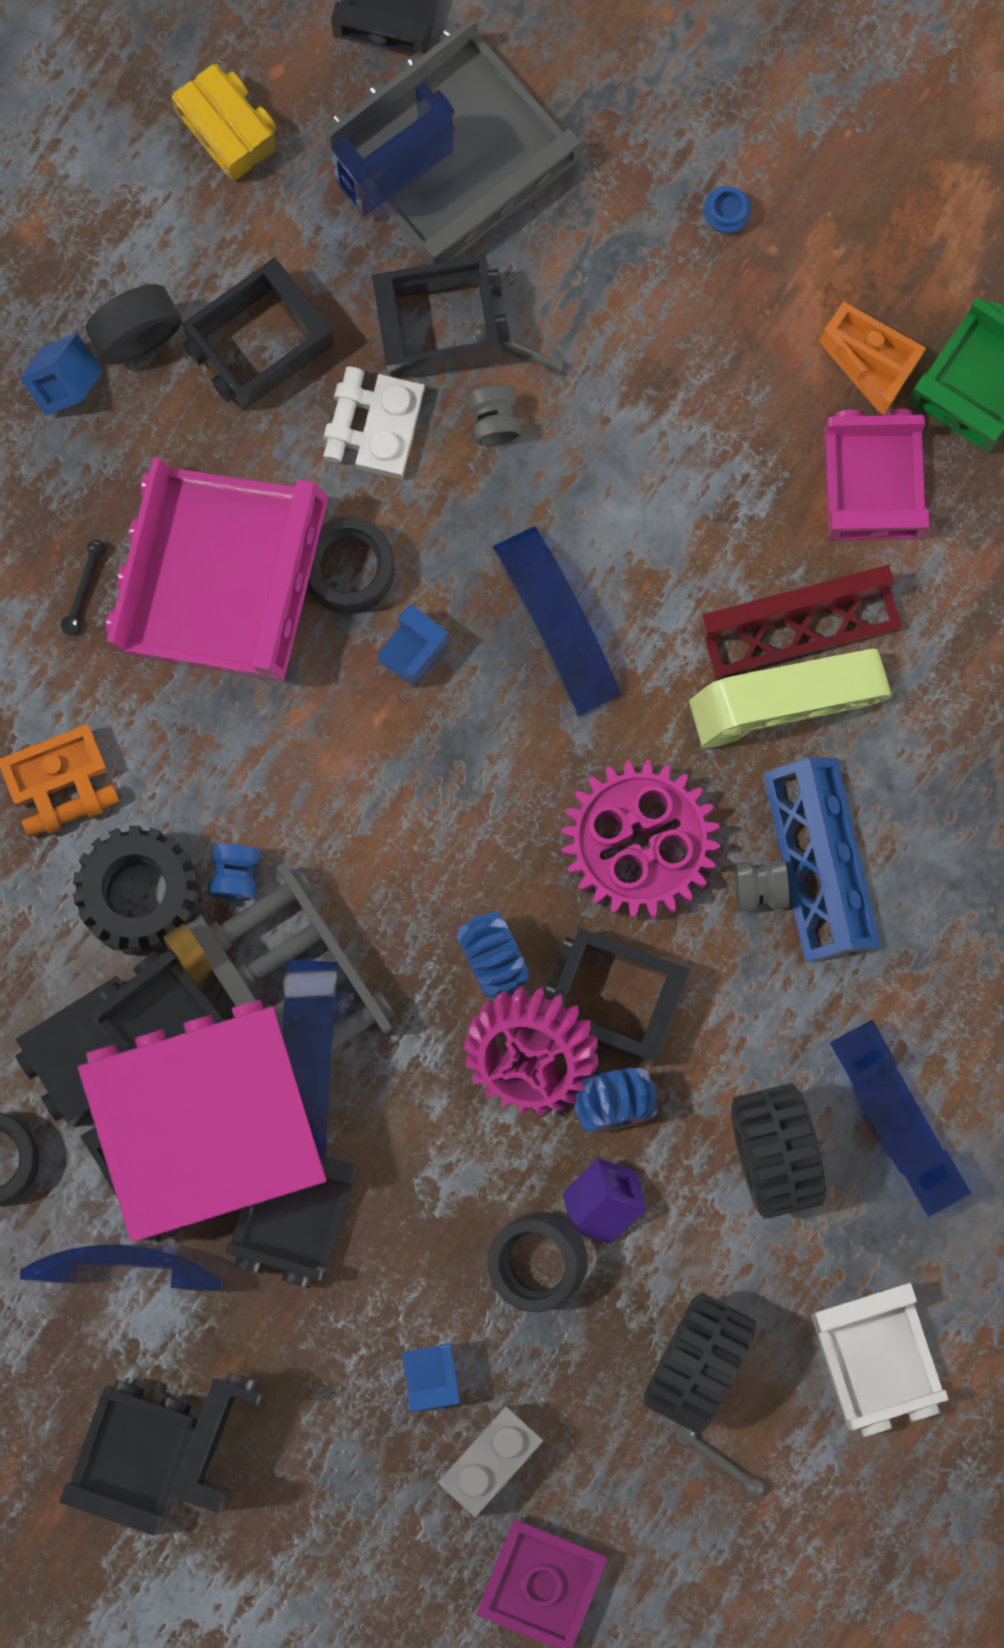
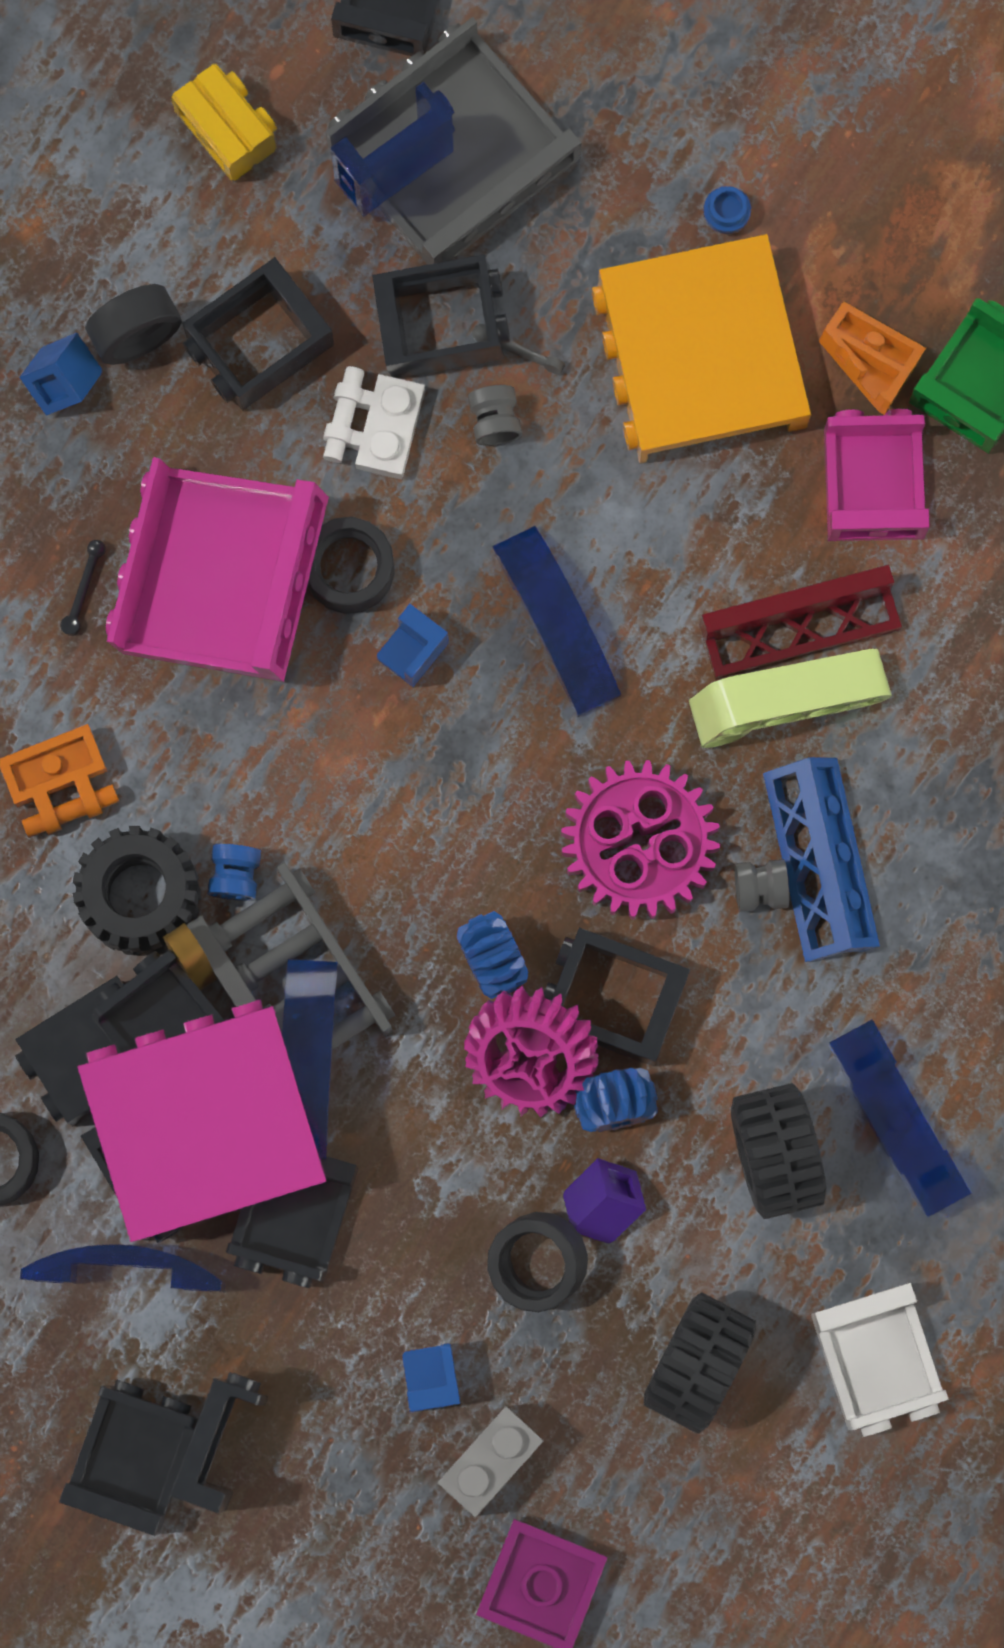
dark grey hinge [676,1426,765,1498] -> none
none -> light orange panel [591,234,811,464]

